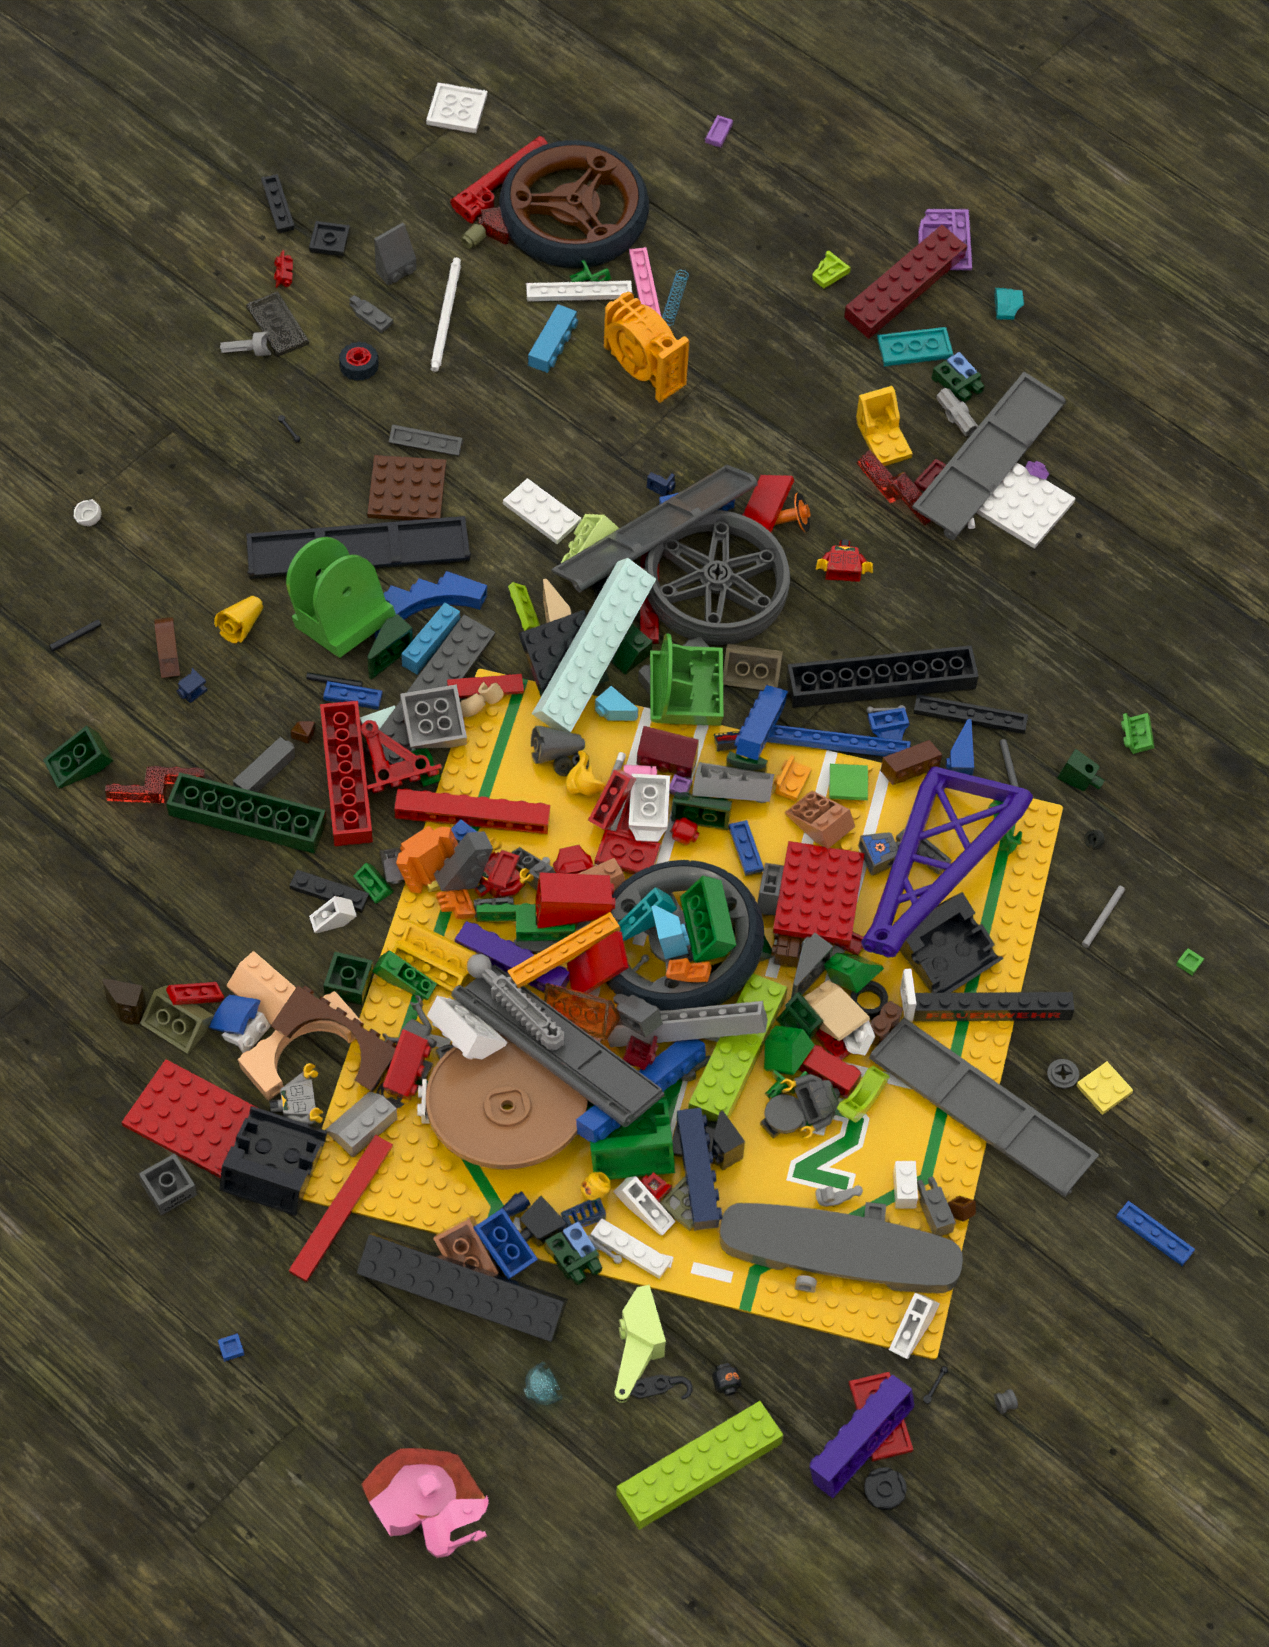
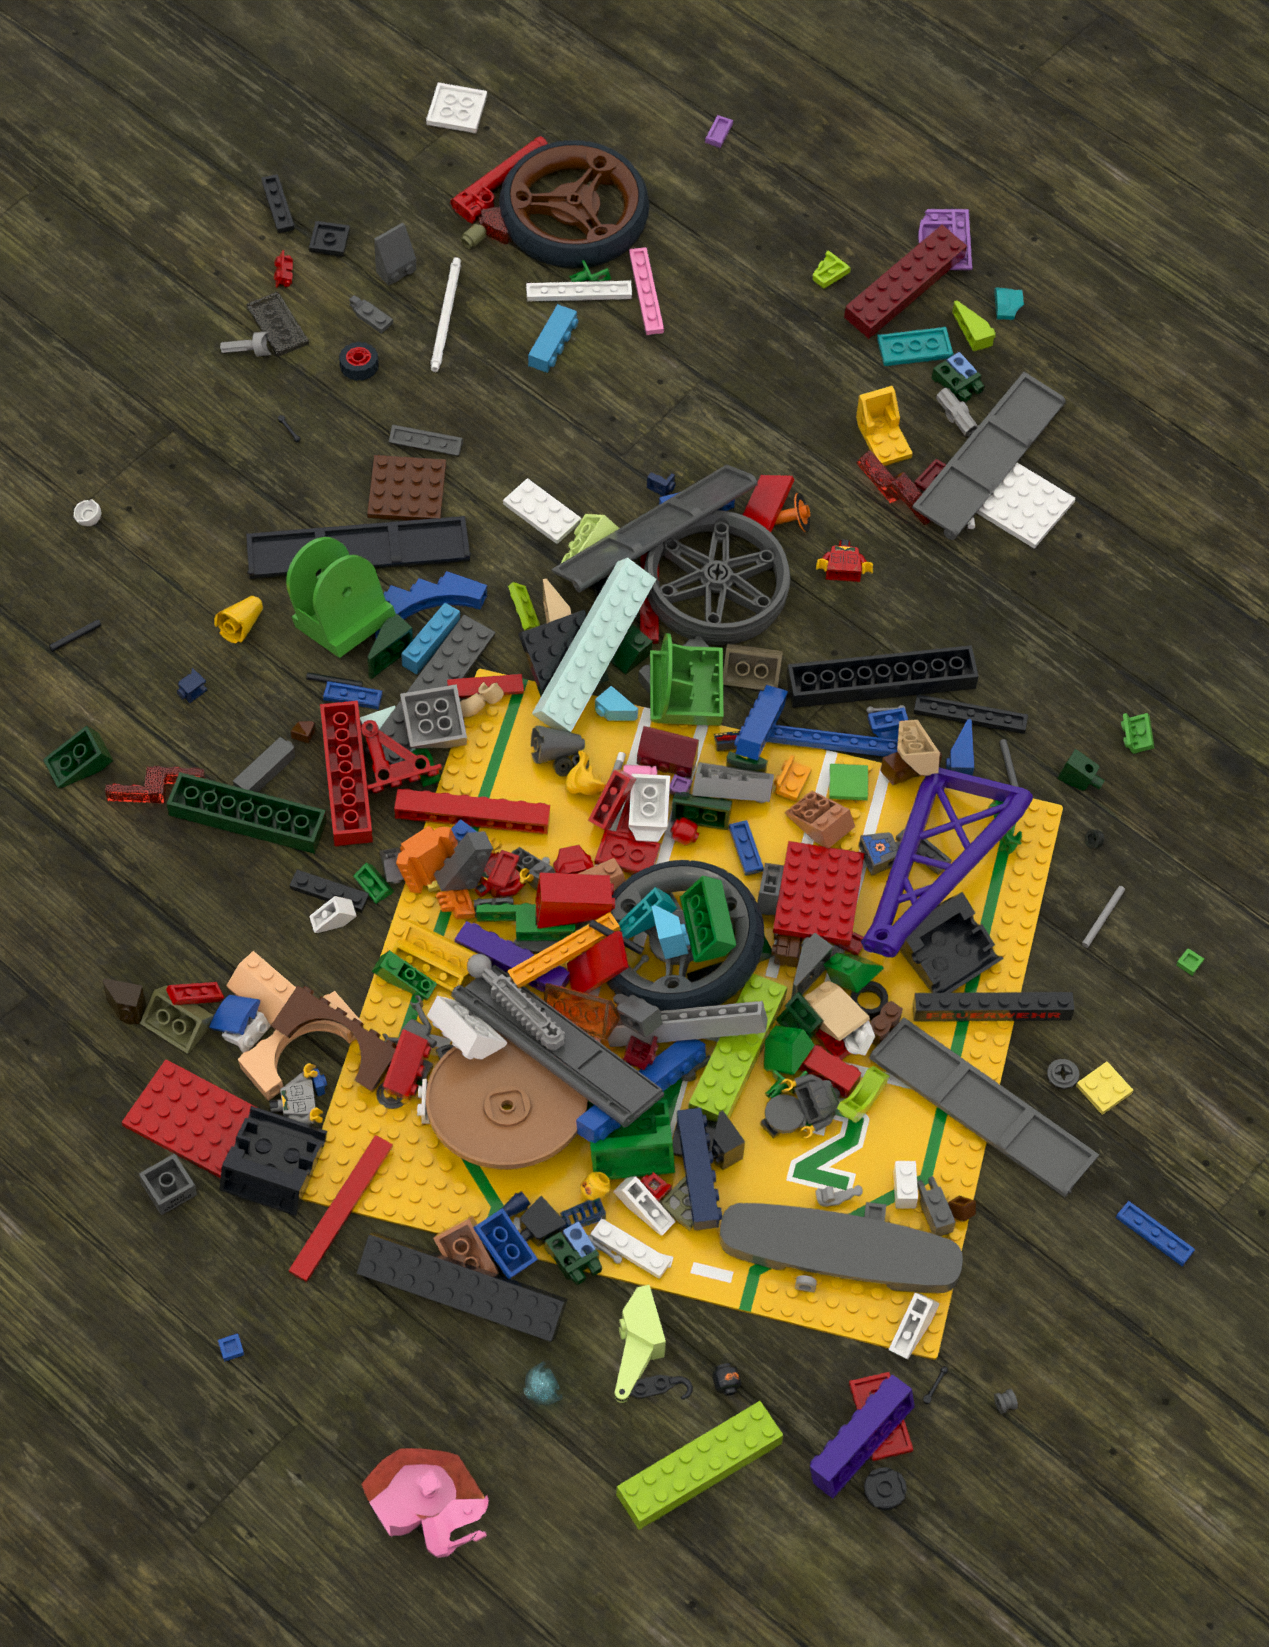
reddish brown arch [154,617,180,678] -> none
dark green brick [323,952,373,1005] -> none
light grey slope [326,1091,397,1157] -> none
light orange brick [604,292,689,403] -> none
medium azure piece [662,270,689,326] -> none
orange slope [666,958,712,982] -> none
white tile [900,969,916,1022] -> none
medium lavender plate [1026,461,1049,480] -> none
none -> blue plate [311,1068,327,1096]
none -> black bar [589,919,644,955]
none -> tan wedge [897,720,940,776]
none -> lime slope [952,301,995,351]

